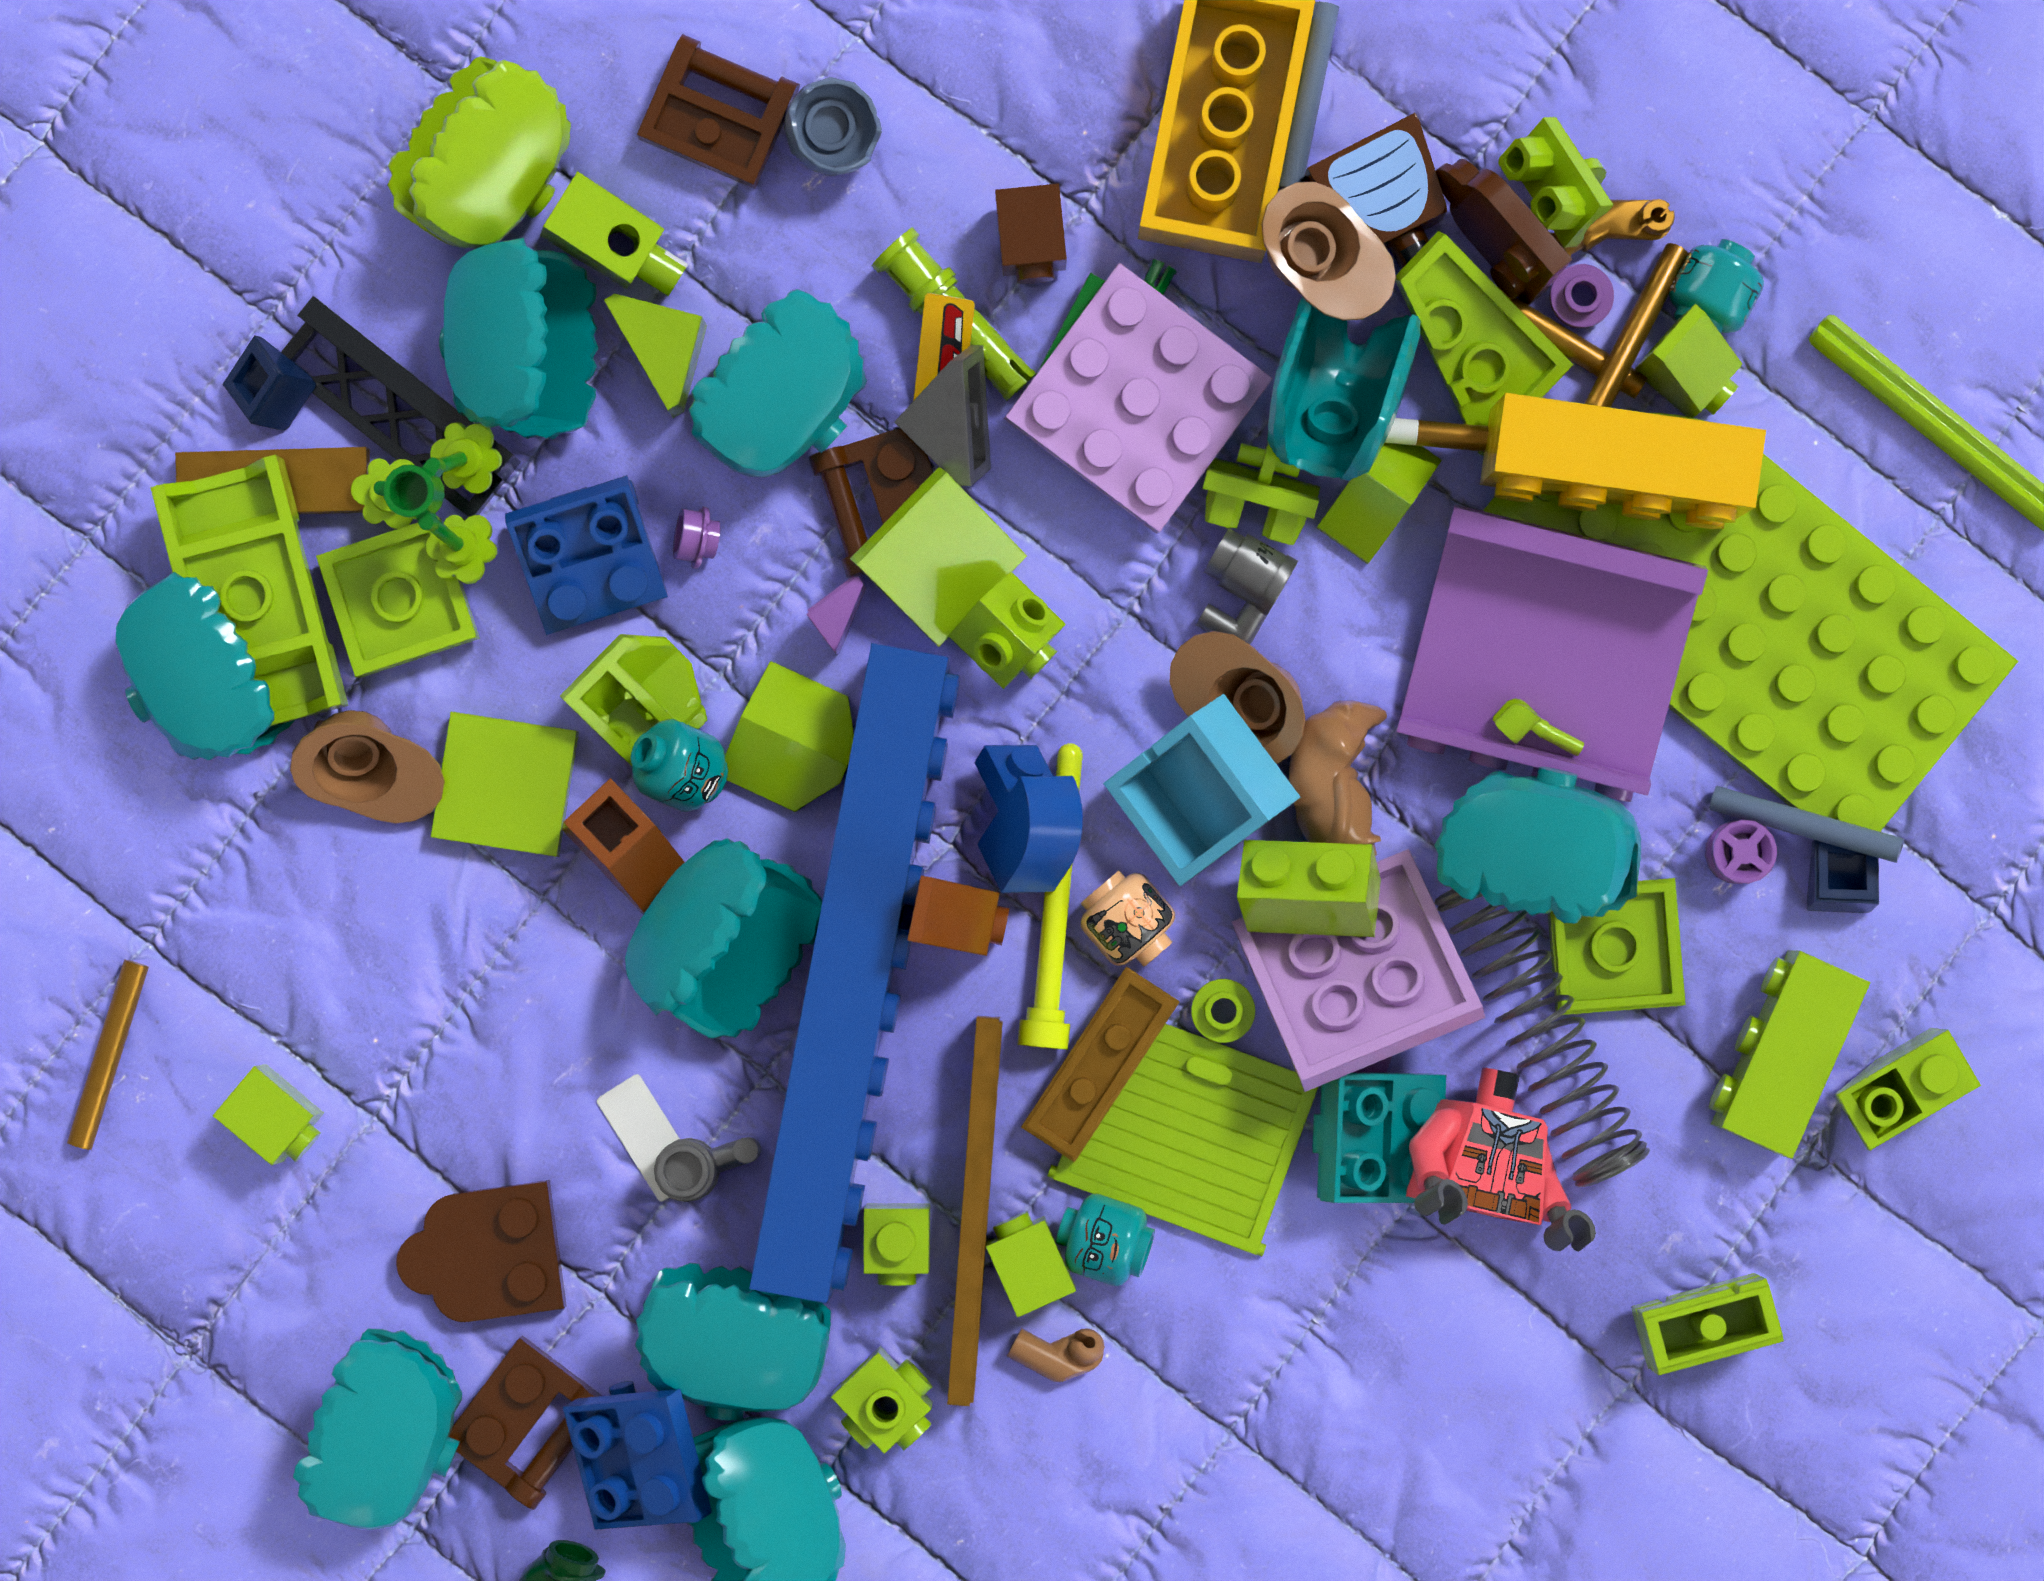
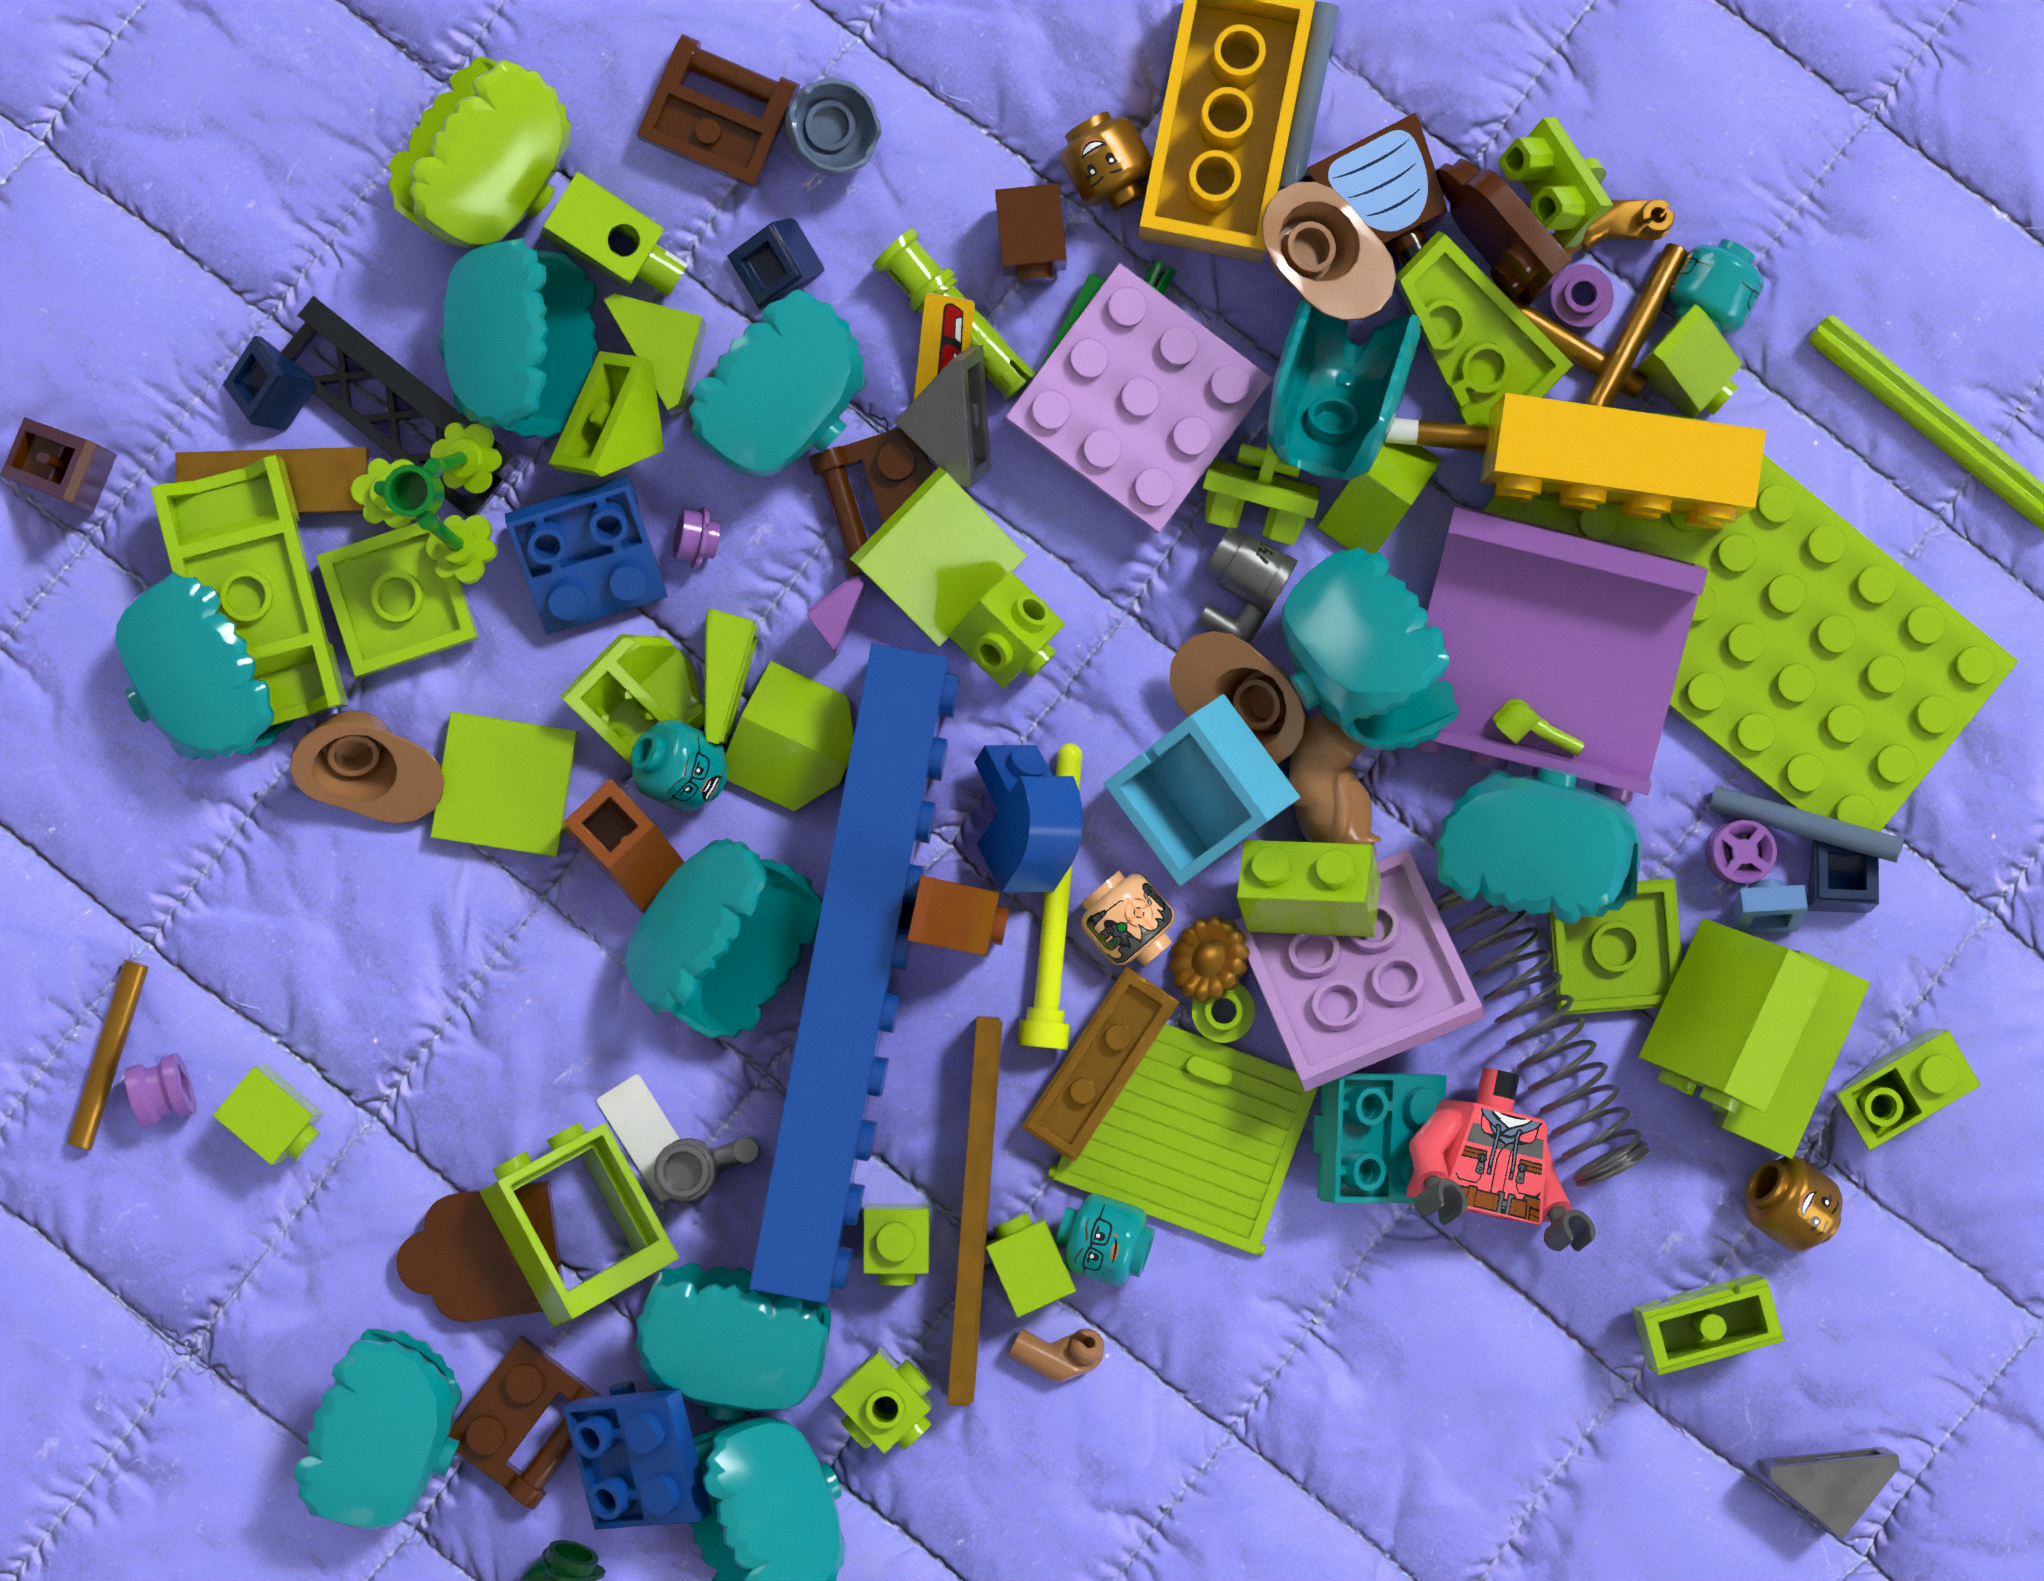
none -> slope [0,417,117,513]
none -> medium lavender wheel [124,1053,196,1129]
none -> lime window [479,1122,679,1328]
none -> lime slope [548,351,664,477]
none -> lime slope [705,608,761,747]
none -> dark blue slope [727,218,825,310]
none -> pearl gold head [1060,111,1153,212]
none -> pearl gold piece [1169,915,1250,1003]
none -> teal animal [1282,547,1459,751]
none -> lime brick [1638,918,1830,1114]
none -> medium blue plate [1731,879,1808,934]
none -> pearl gold head [1745,1156,1843,1252]
none -> flat silver slope [1758,1446,1900,1539]

